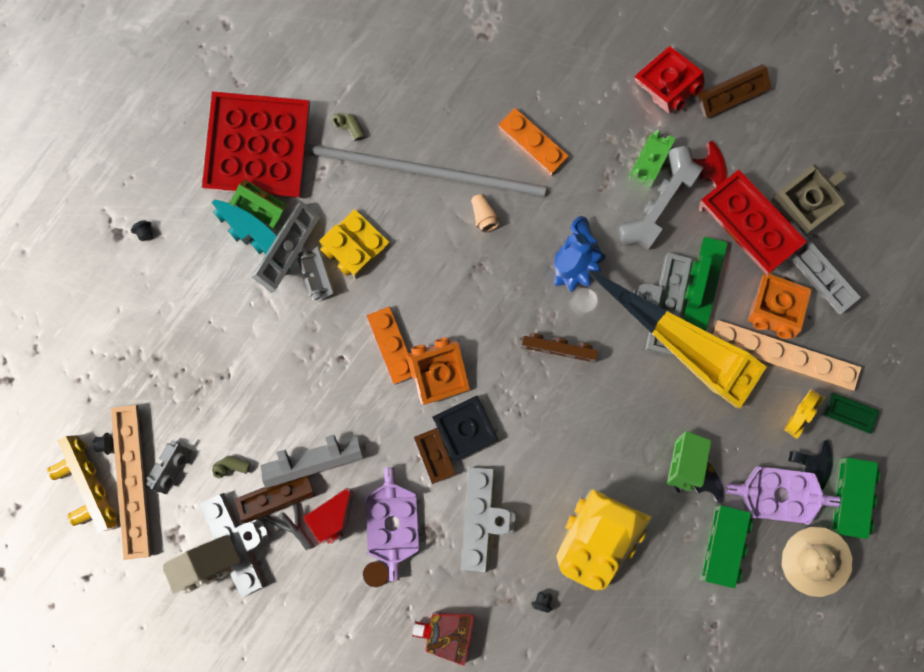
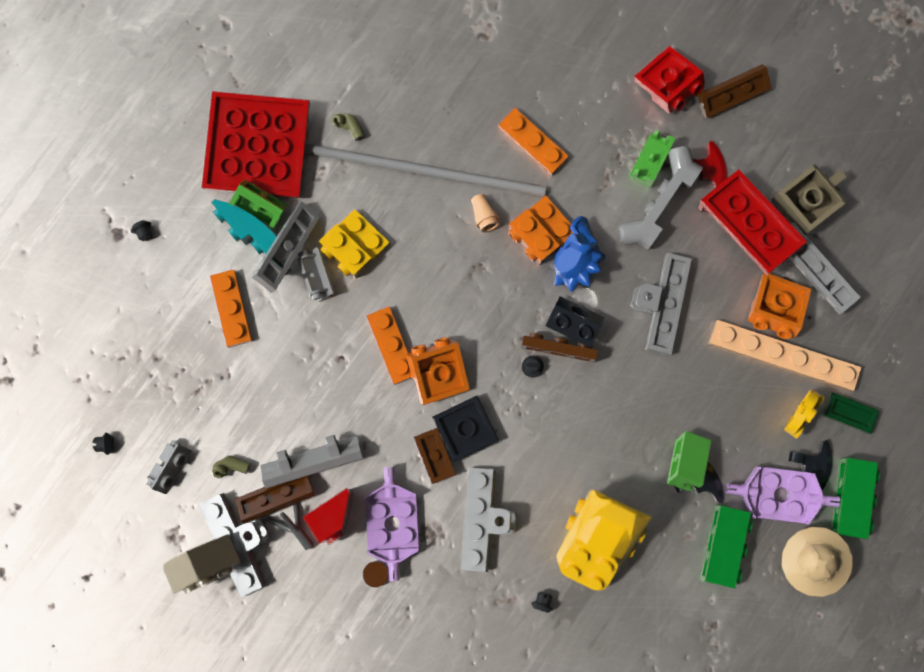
yellow plate [47,435,118,533] -> none
light nougat plate [111,405,152,560] -> none
torso [412,613,474,666] -> none
yellow plate [588,270,766,408] -> none
green bracket [683,237,727,331] -> none
none -> orange plate [210,269,253,348]
none -> orange plate [508,196,573,265]
none -> black piece [522,355,544,378]
none -> black brick [545,296,605,348]

